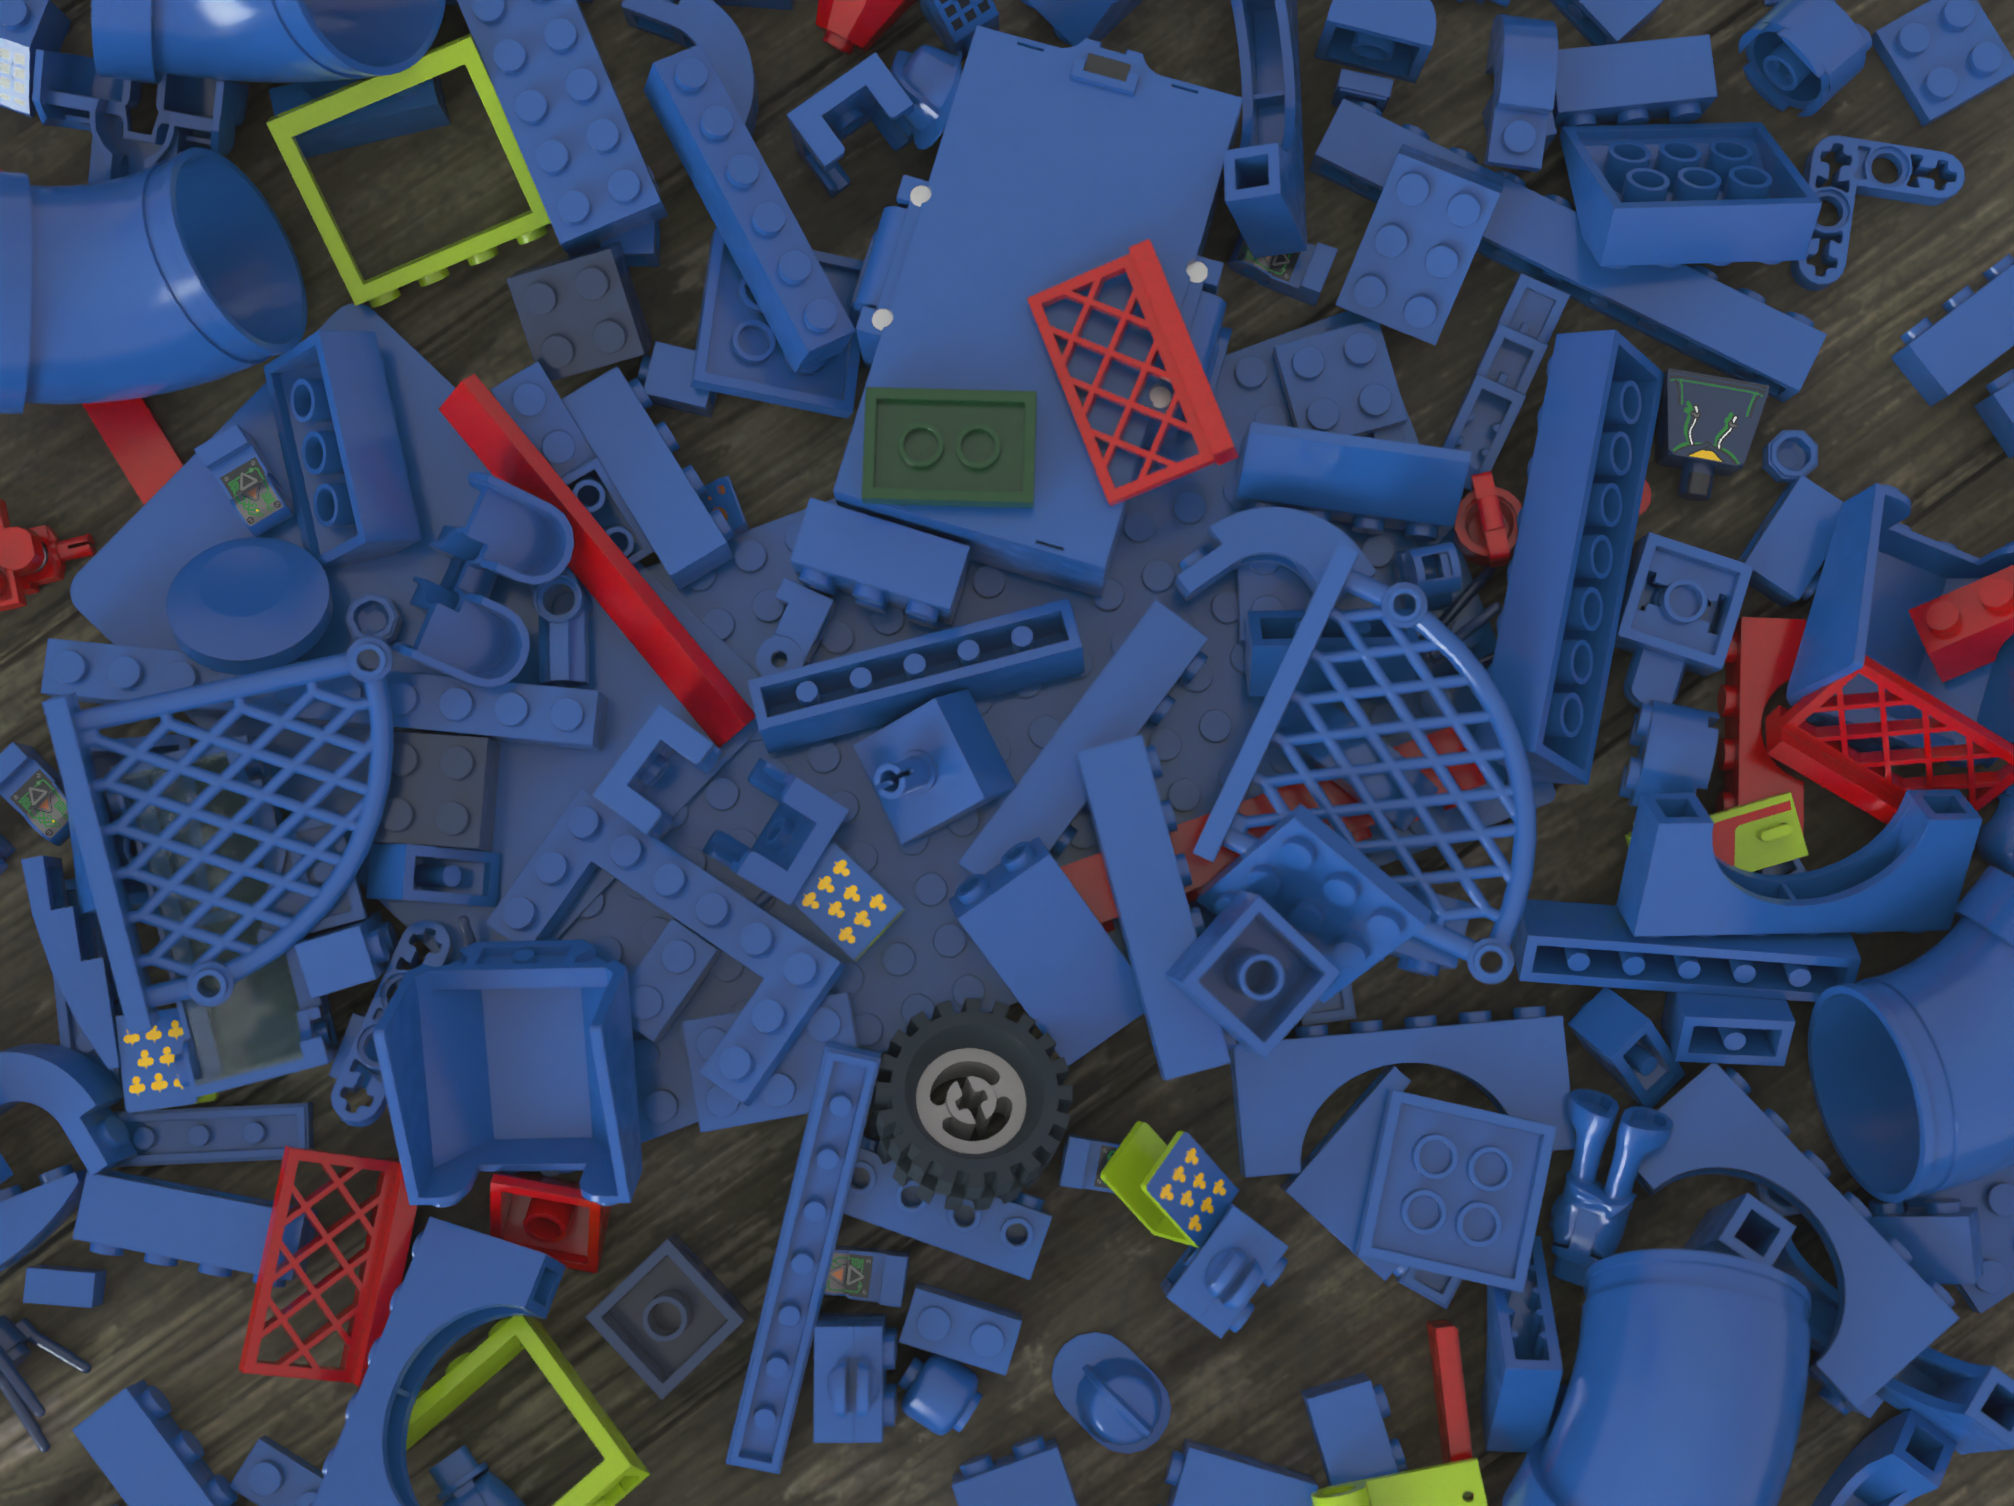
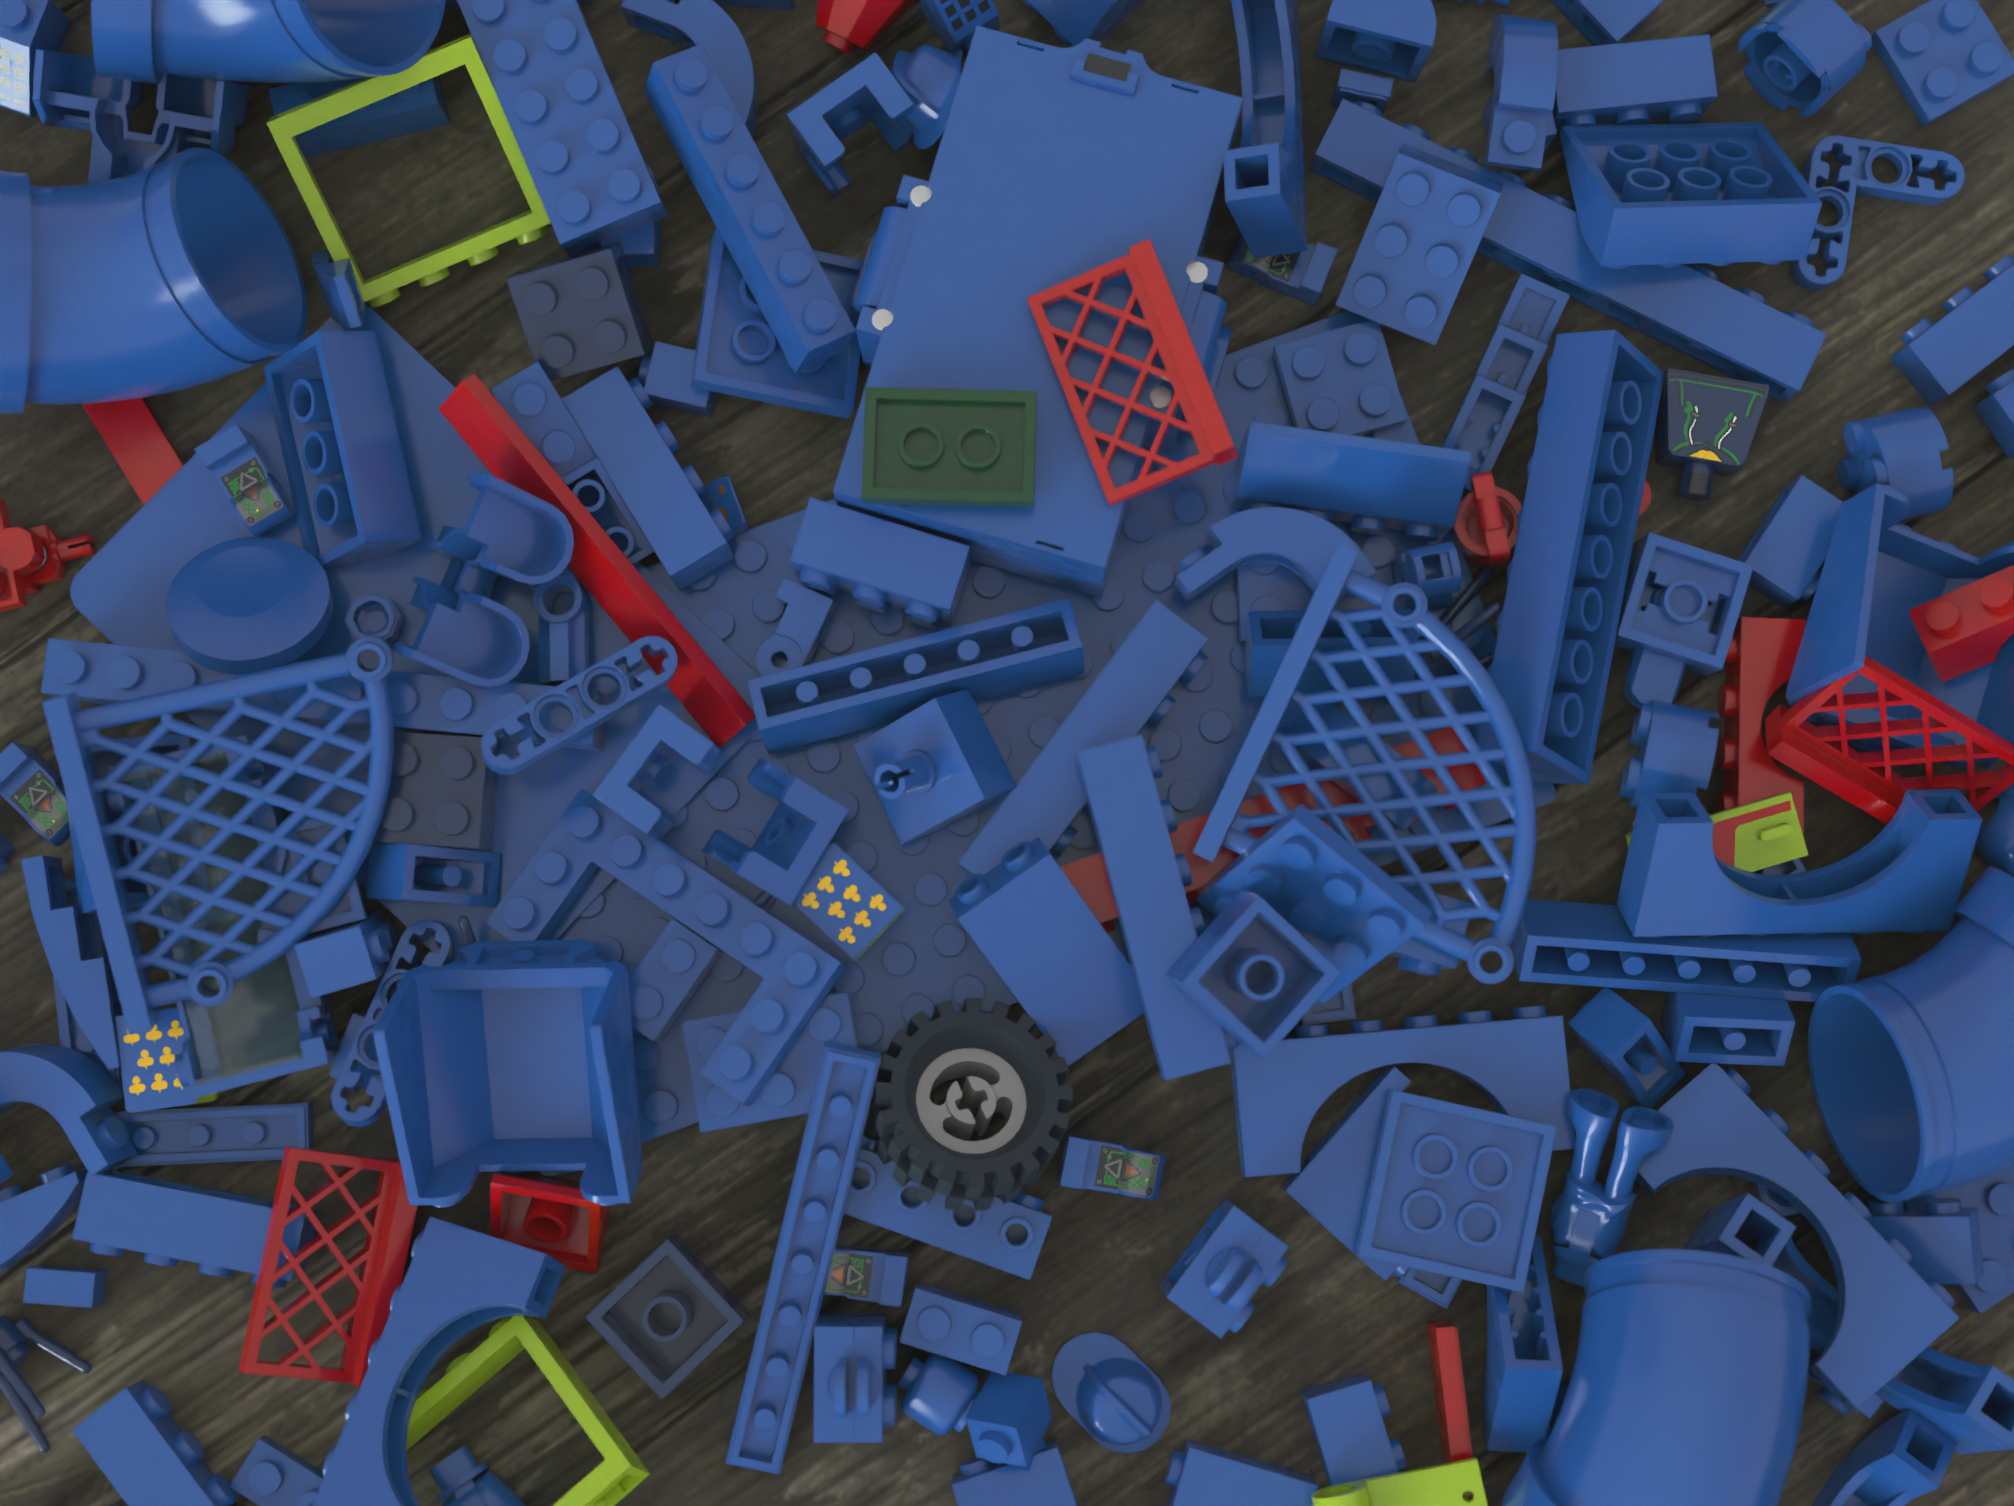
piece [1100,1121,1239,1248] -> none
blue tile [1762,430,1818,483] -> none
none -> blue slope [311,249,366,328]
none -> blue beam [481,636,677,775]
none -> blue brick [965,1371,1052,1467]
none -> blue brick [1837,407,1954,520]

